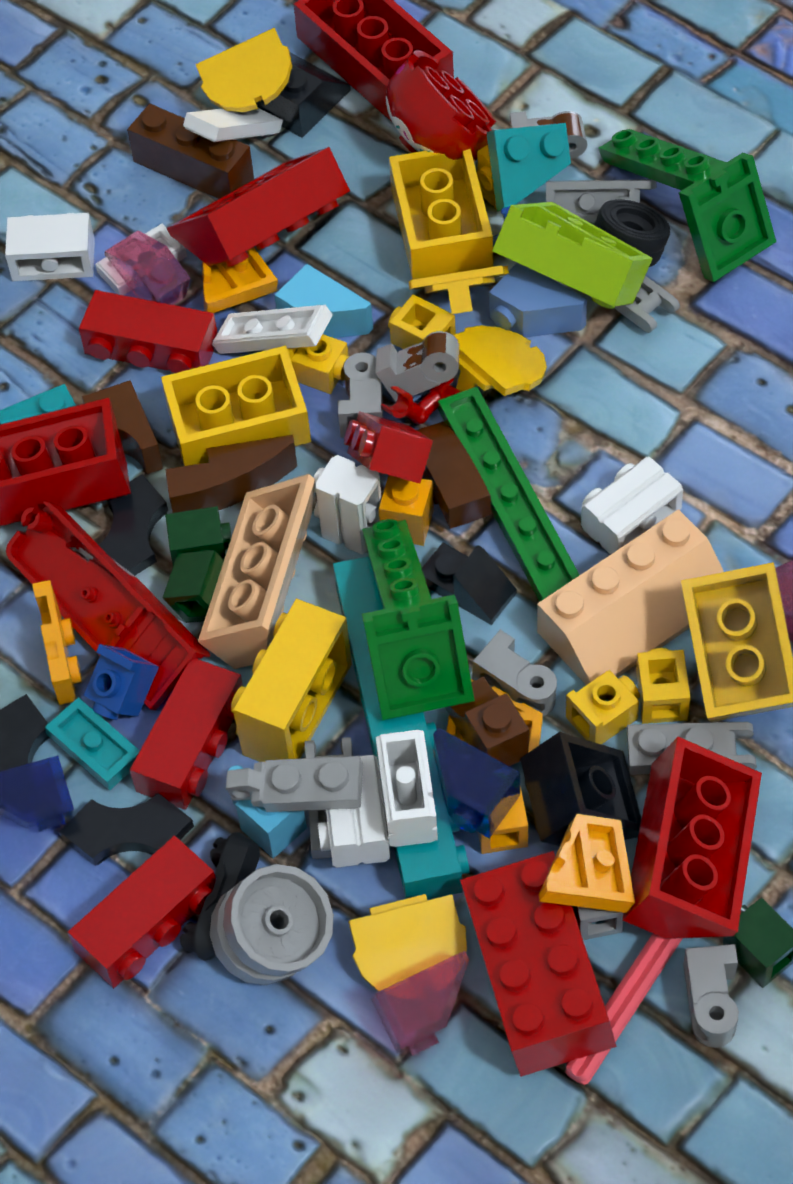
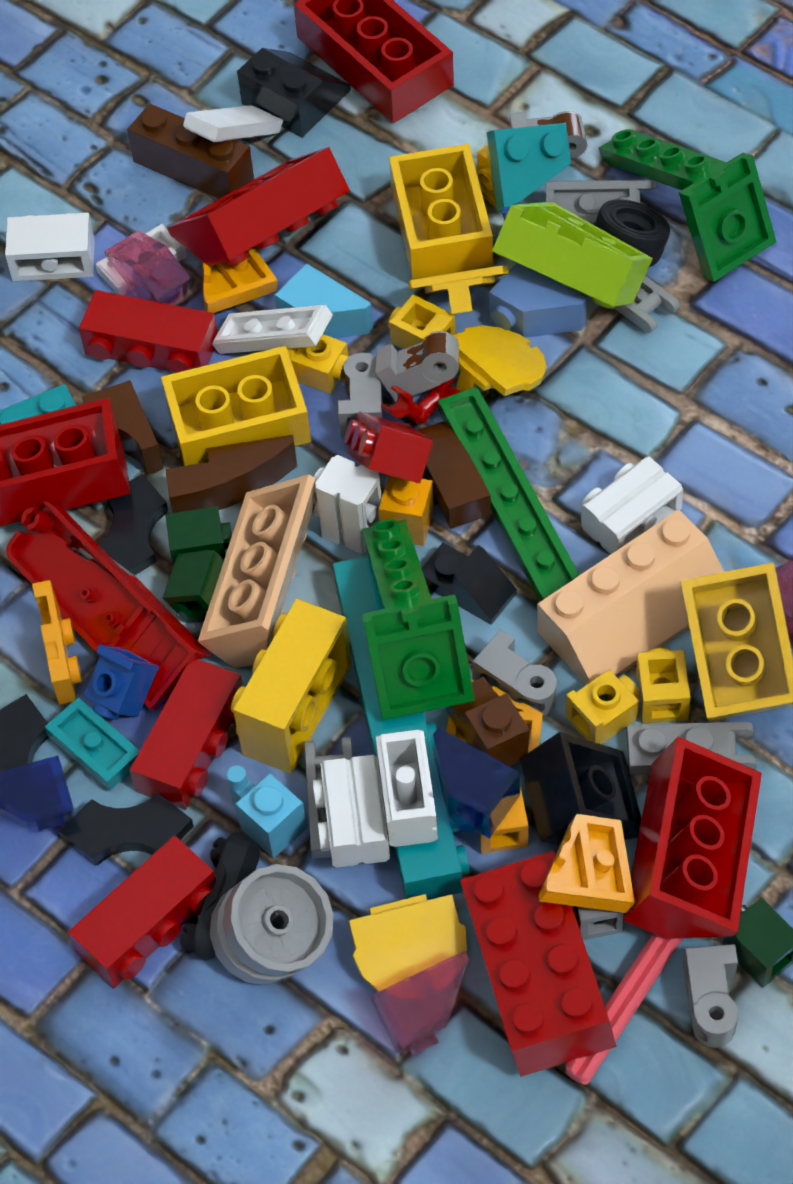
yellow piece [195,28,292,112] -> none
light grey hinge [226,756,363,812] -> none
red cylinder [386,50,496,162] -> none

